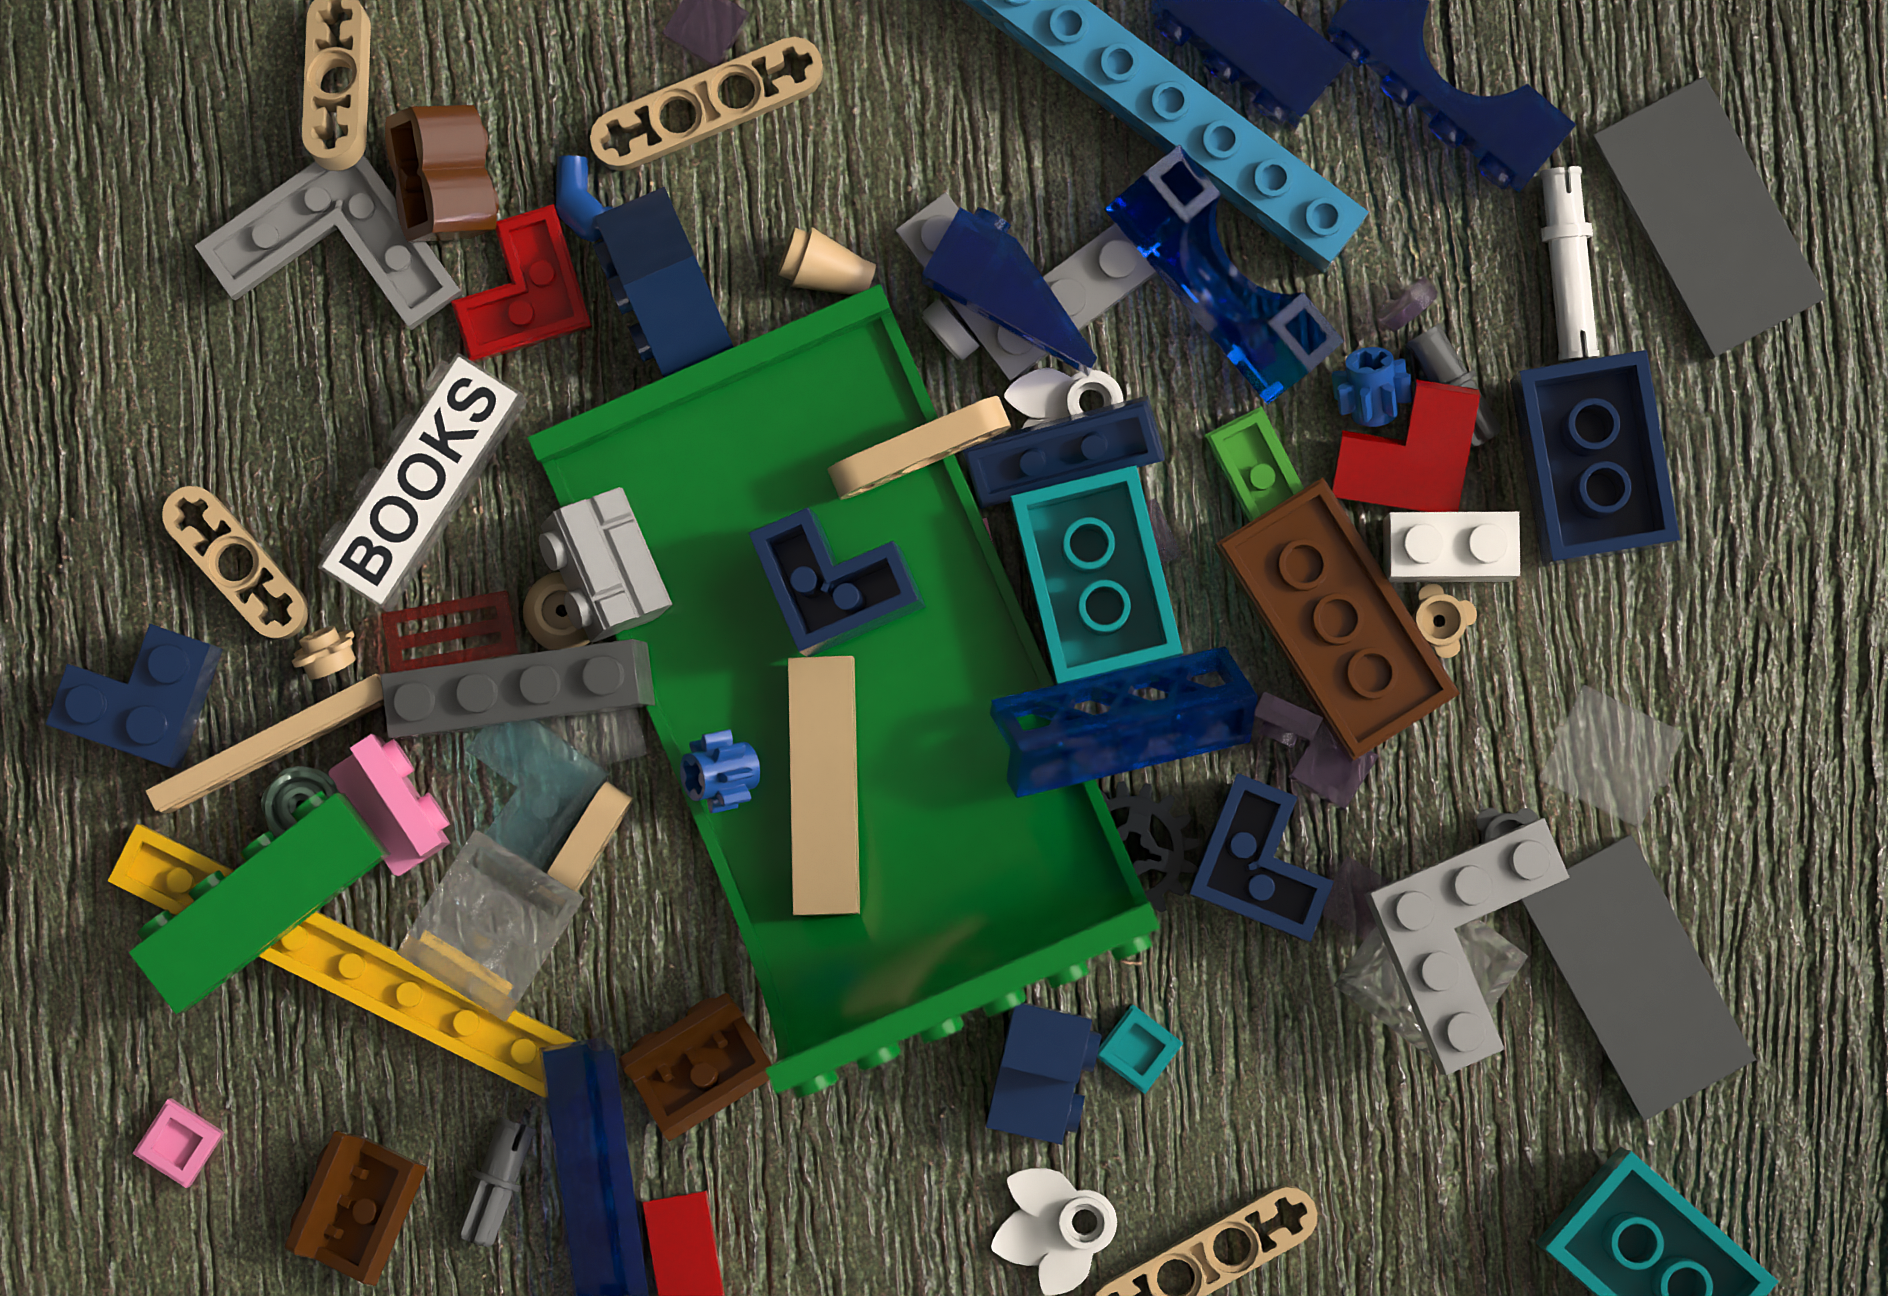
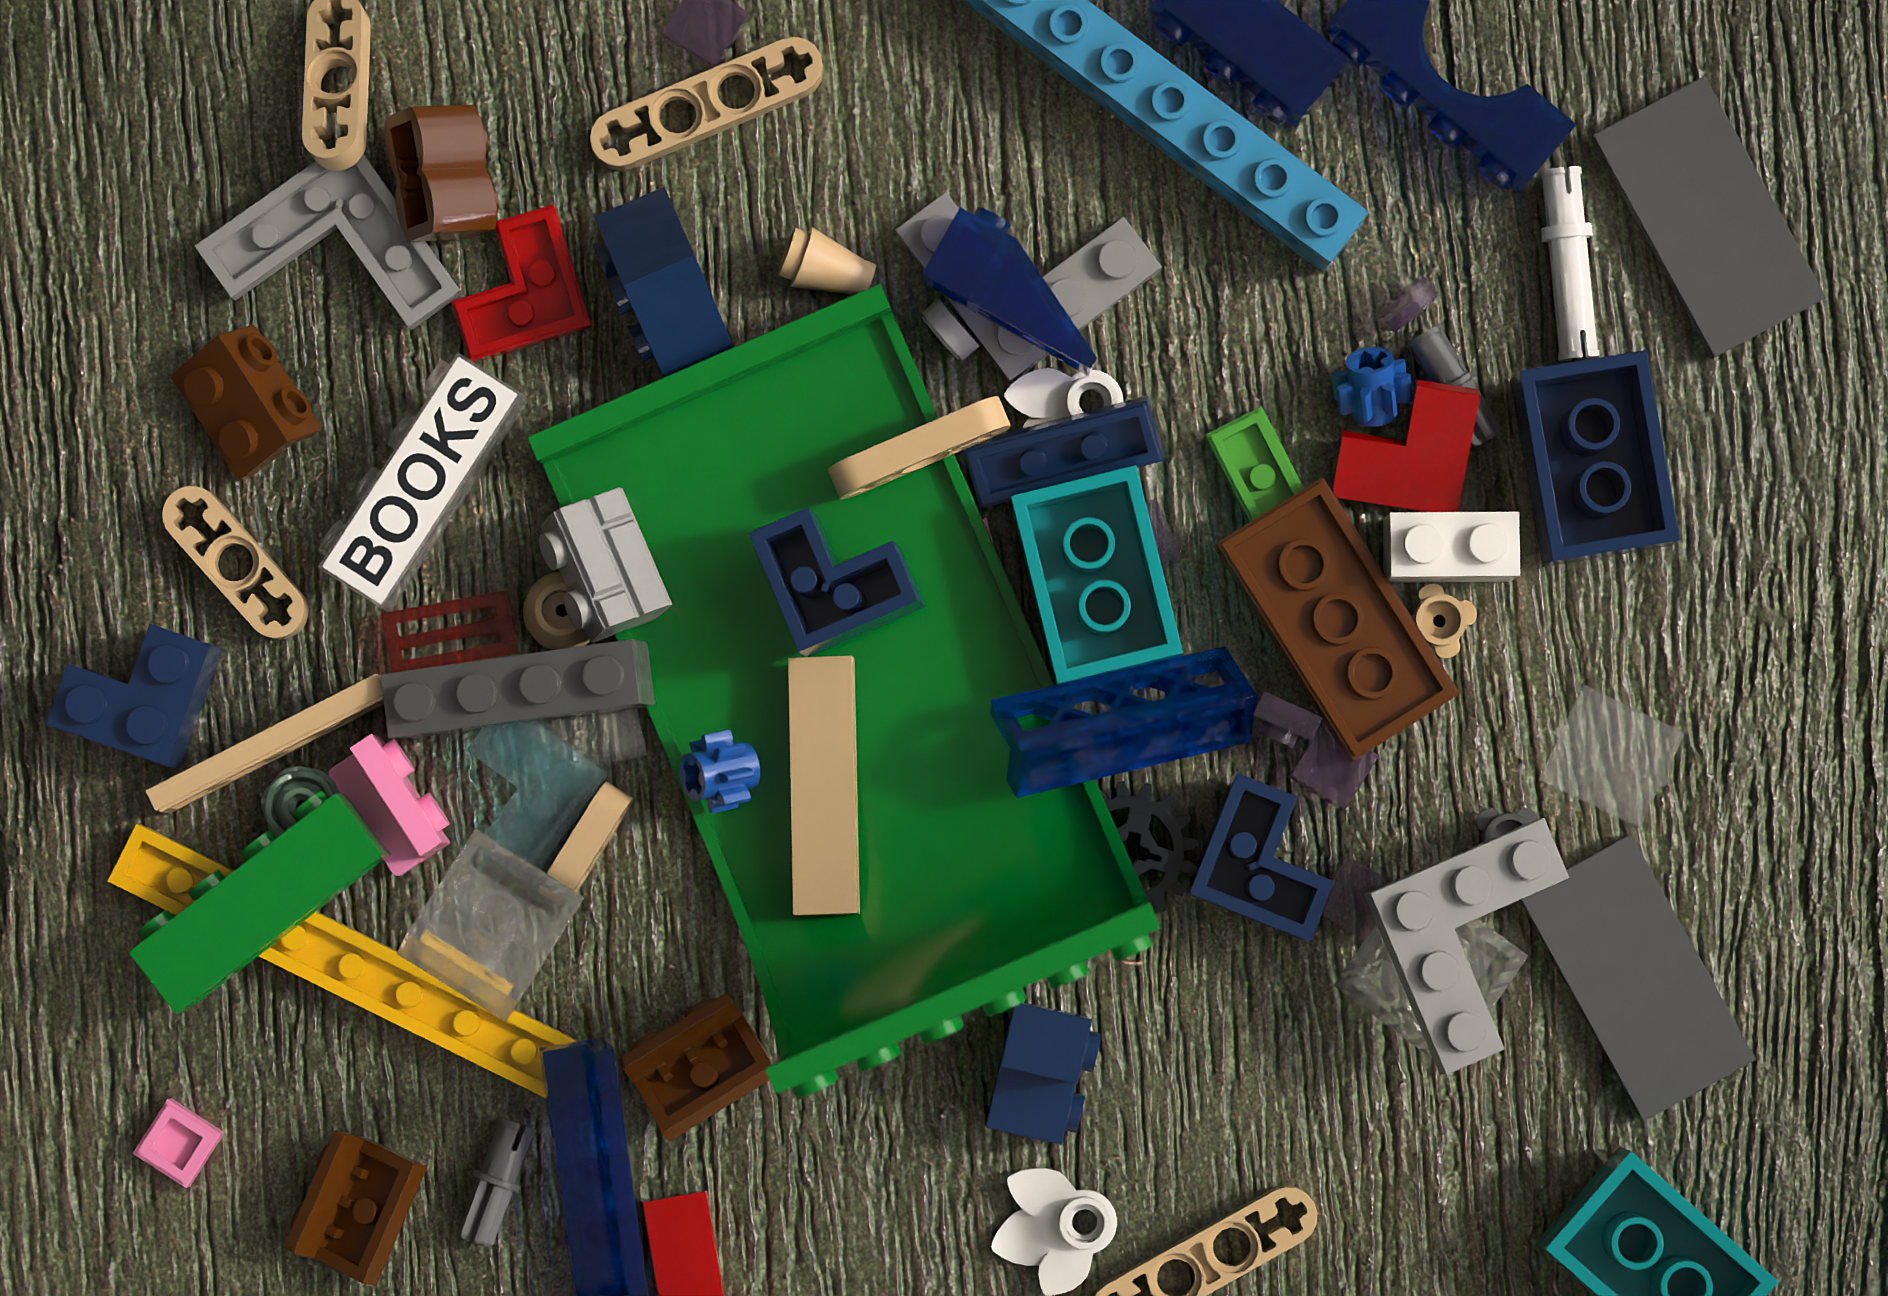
tan plate [292,626,356,680] -> none
blue arm [555,155,613,242] -> none
teal tile [1097,1004,1184,1094] -> none
clear blue arch [1104,145,1344,404] -> none
none -> reddish brown bracket [170,325,321,481]

